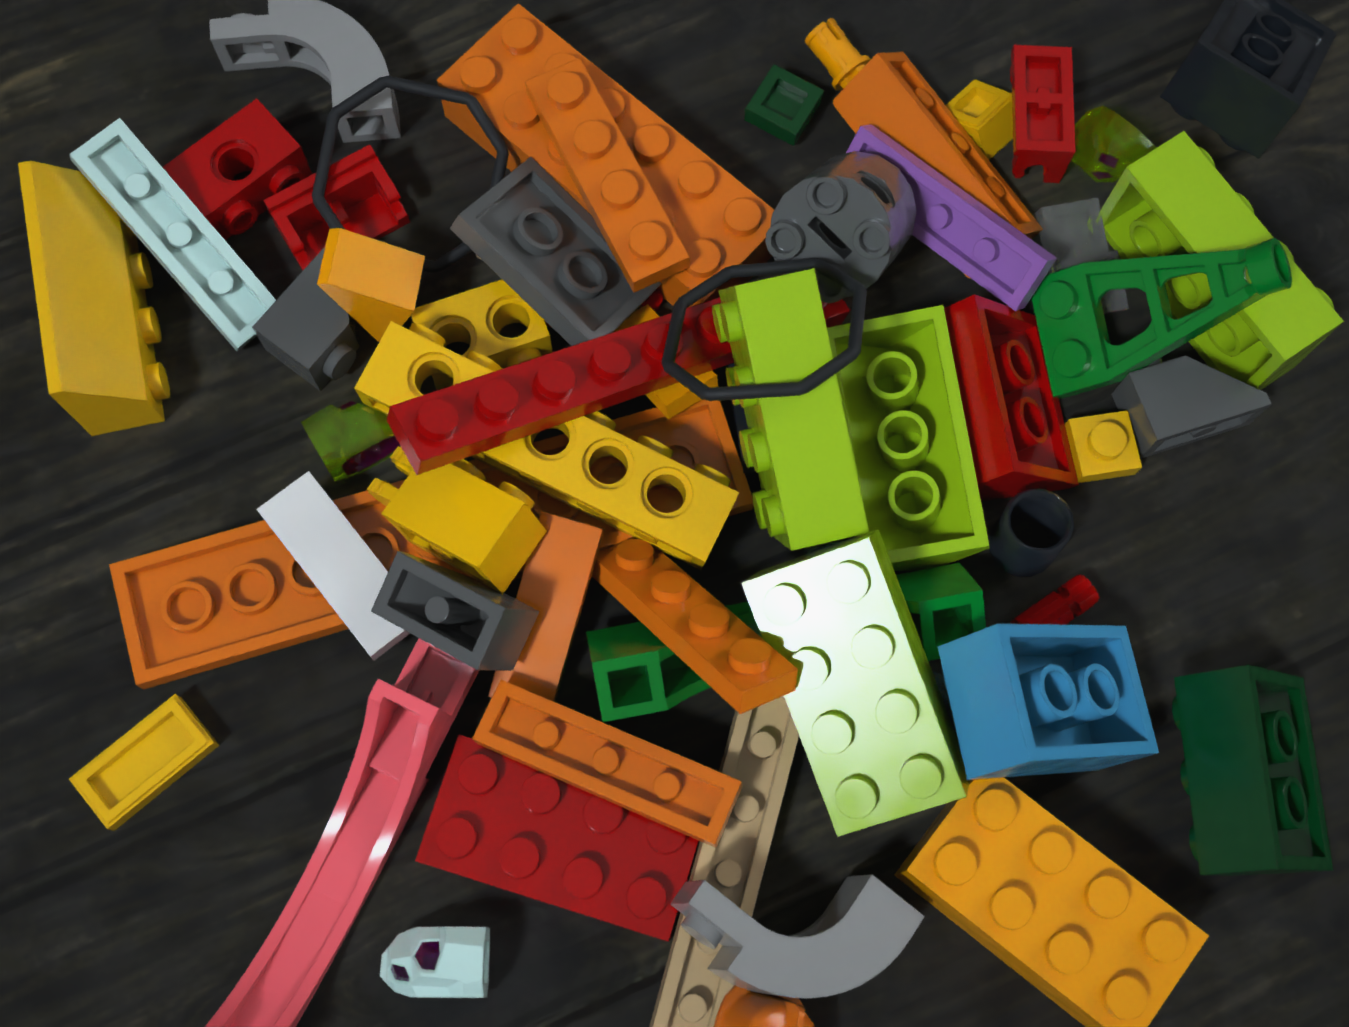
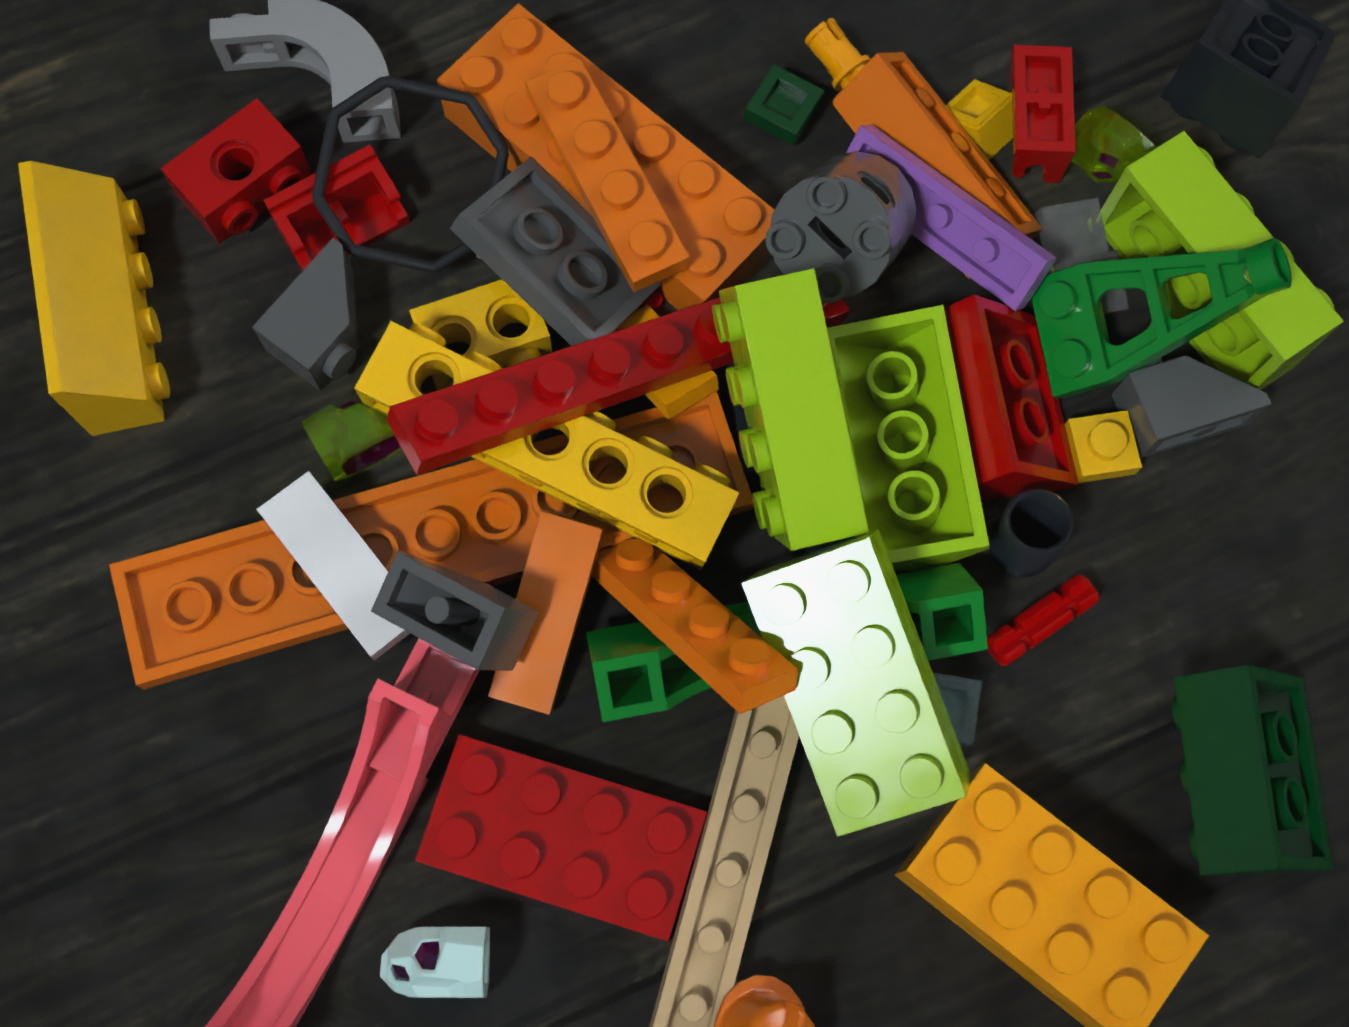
light aqua plate [69,118,276,351] -> none
yellow tile [69,694,220,831] -> none
light orange slope [317,228,425,342] -> none
yellow hinge [367,446,547,594] -> none
orange plate [472,679,743,848] -> none
black piece [662,258,867,401] -> none
light grey arch [670,875,925,998] -> none
dark azure brick [938,624,1159,780] -> none

